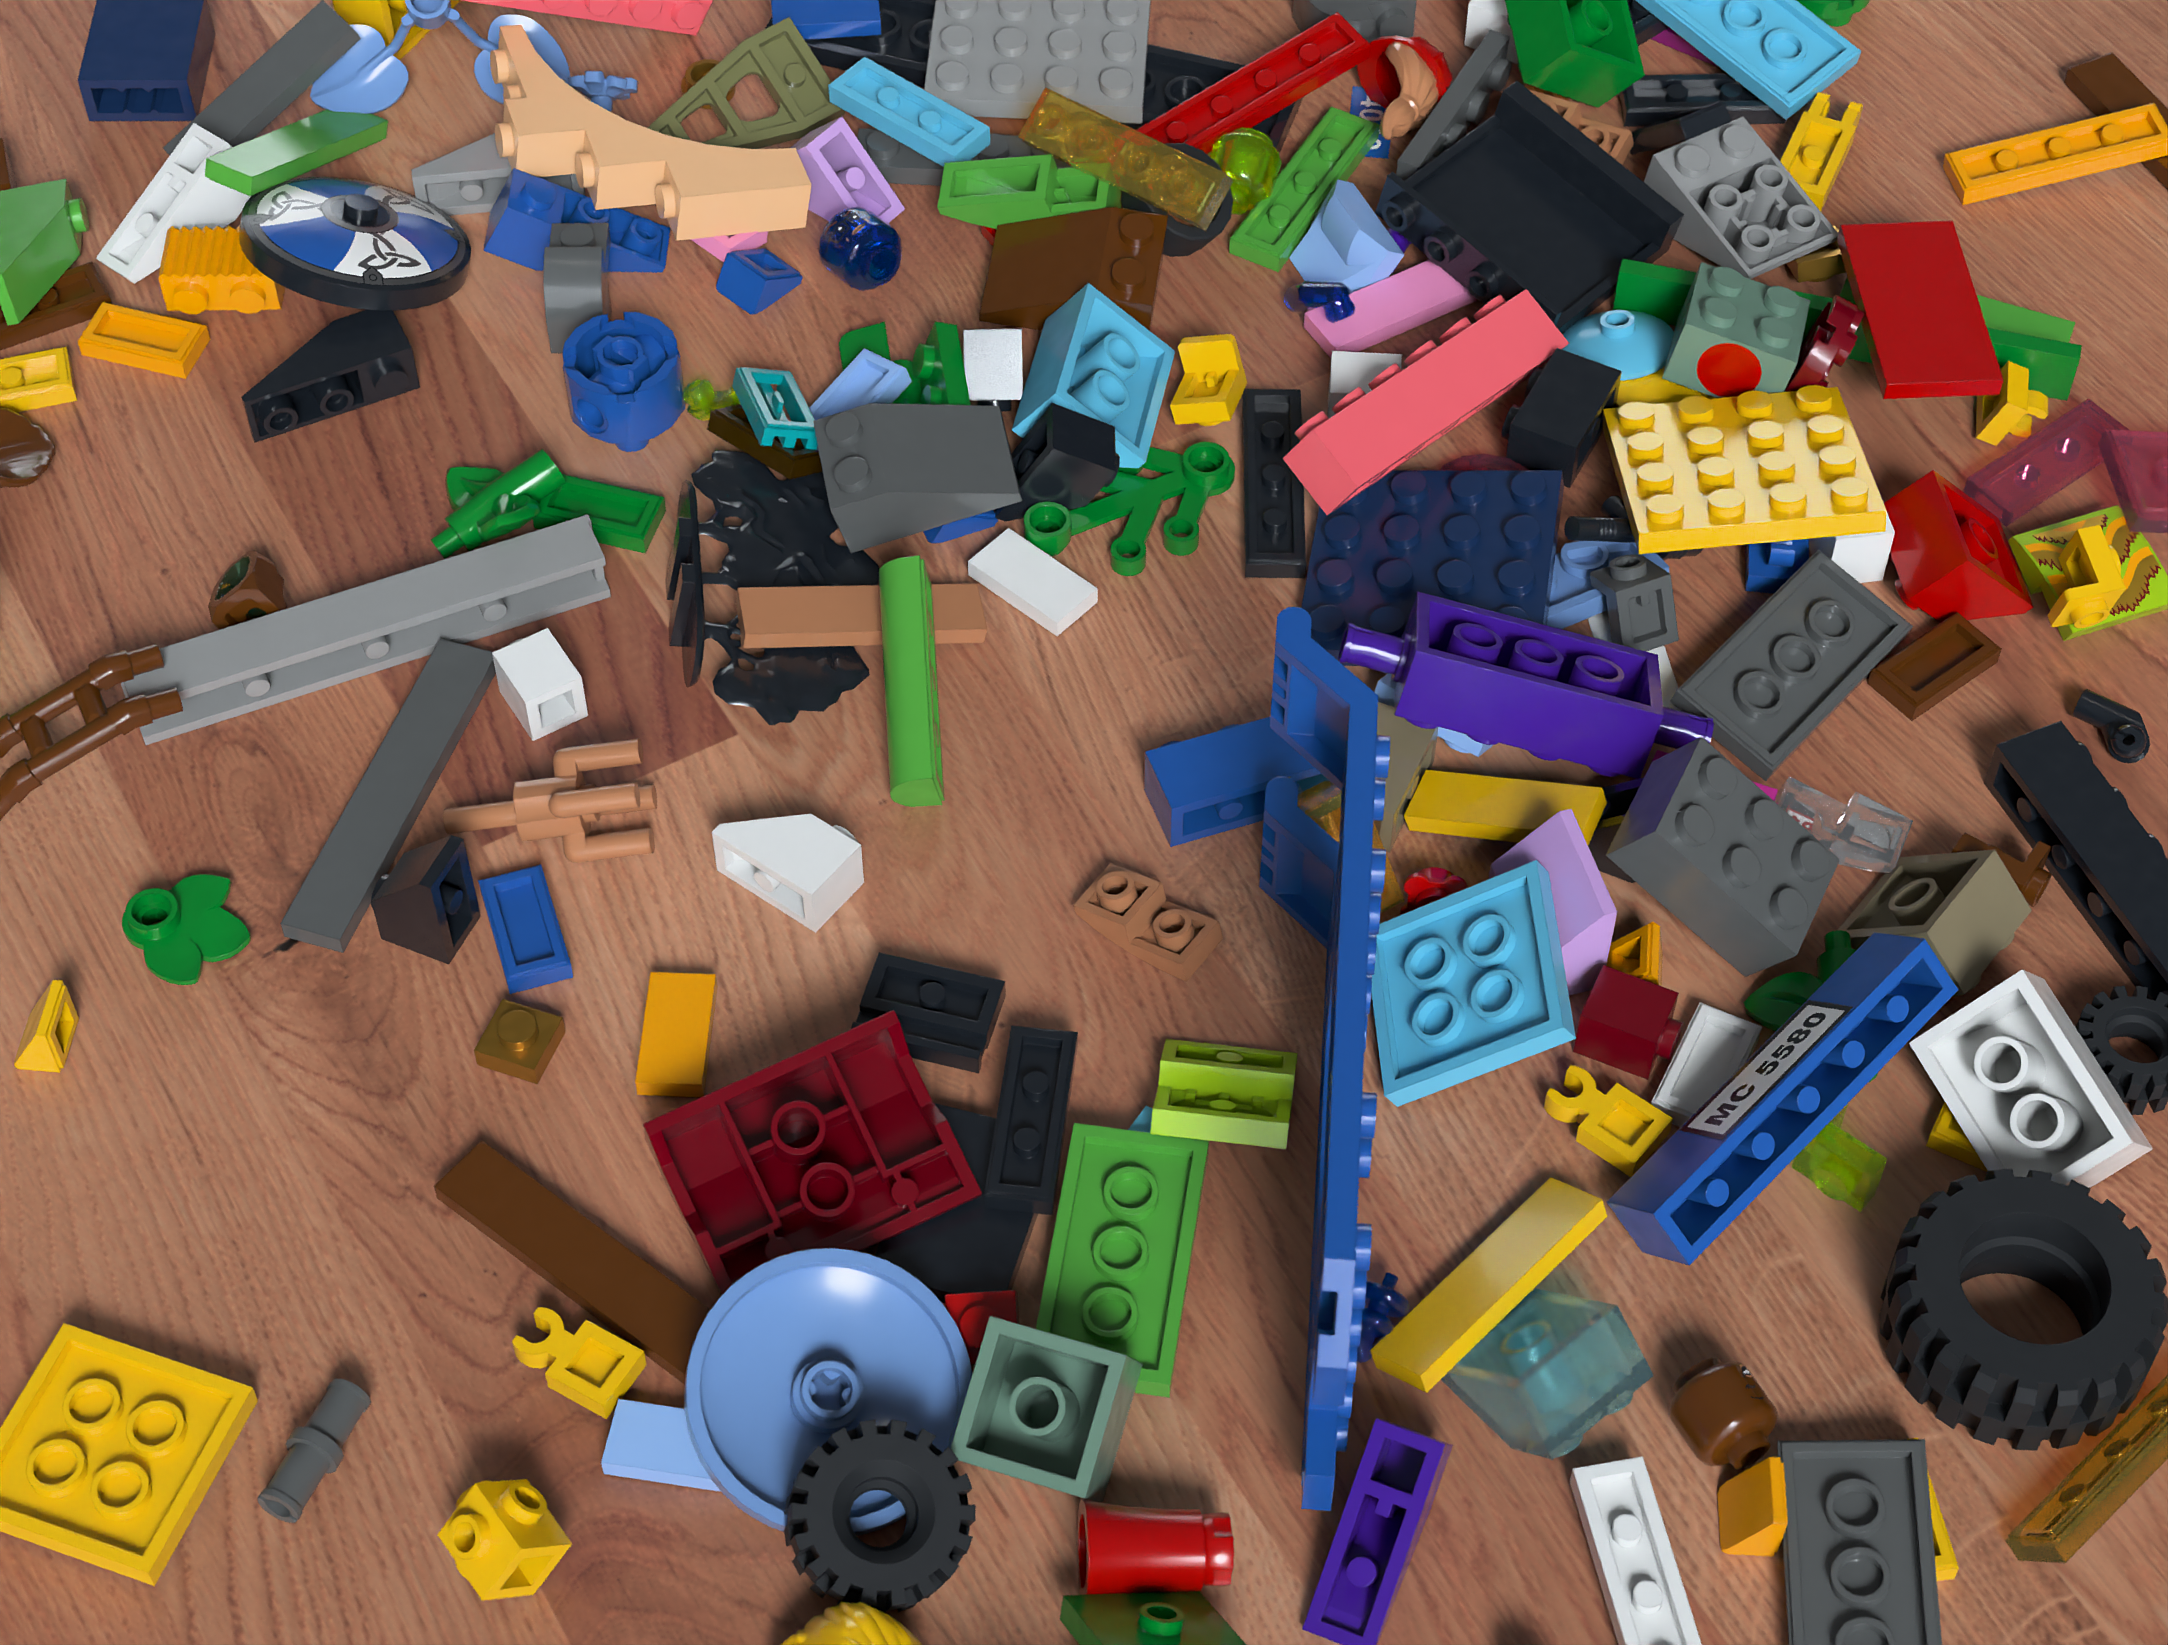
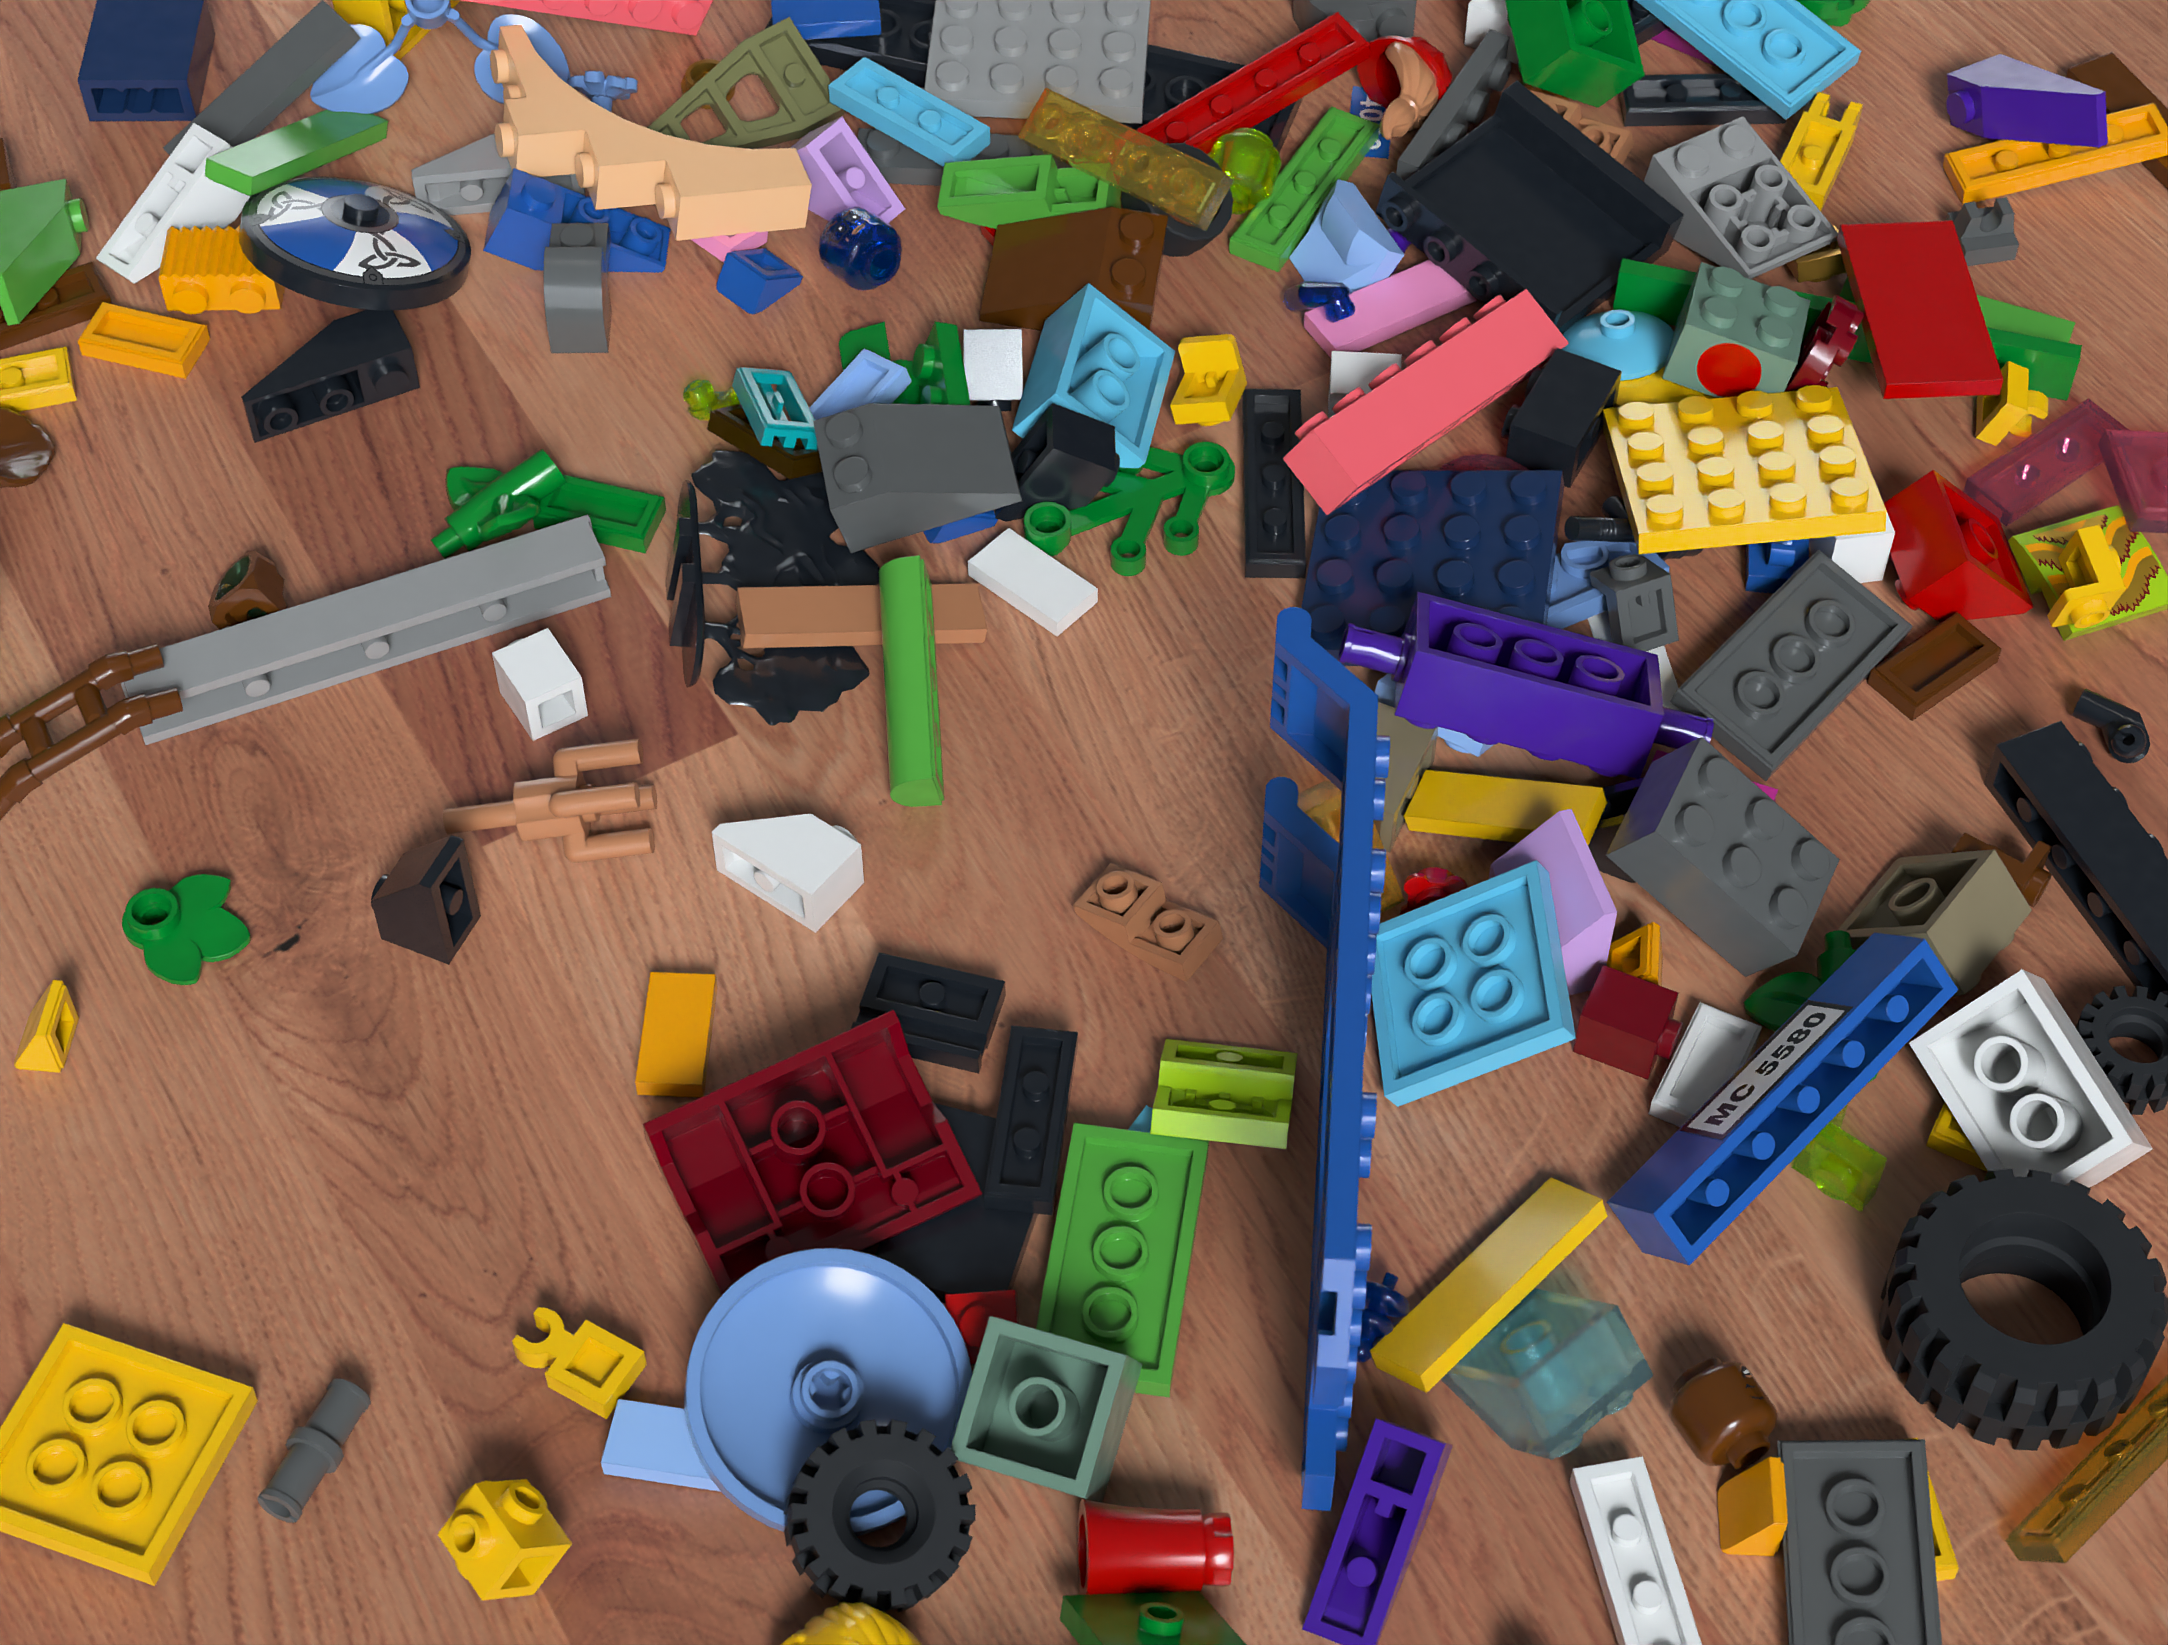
dark grey tile [280,639,496,953] -> none
reddish brown tile [434,1141,711,1384] -> none
pearl gold plate [474,999,566,1084] -> none
blue tile [478,864,573,994] -> none
blue brick [562,312,686,452] -> none
blue brick [1144,717,1341,847] -> none
yellow plate [1544,1065,1673,1177] -> none
black tile [1630,102,1731,155] -> none
clear slope [1775,776,1913,873] -> none
none -> dark purple slope [1946,54,2108,148]
none -> dark grey tile [1946,197,2019,266]

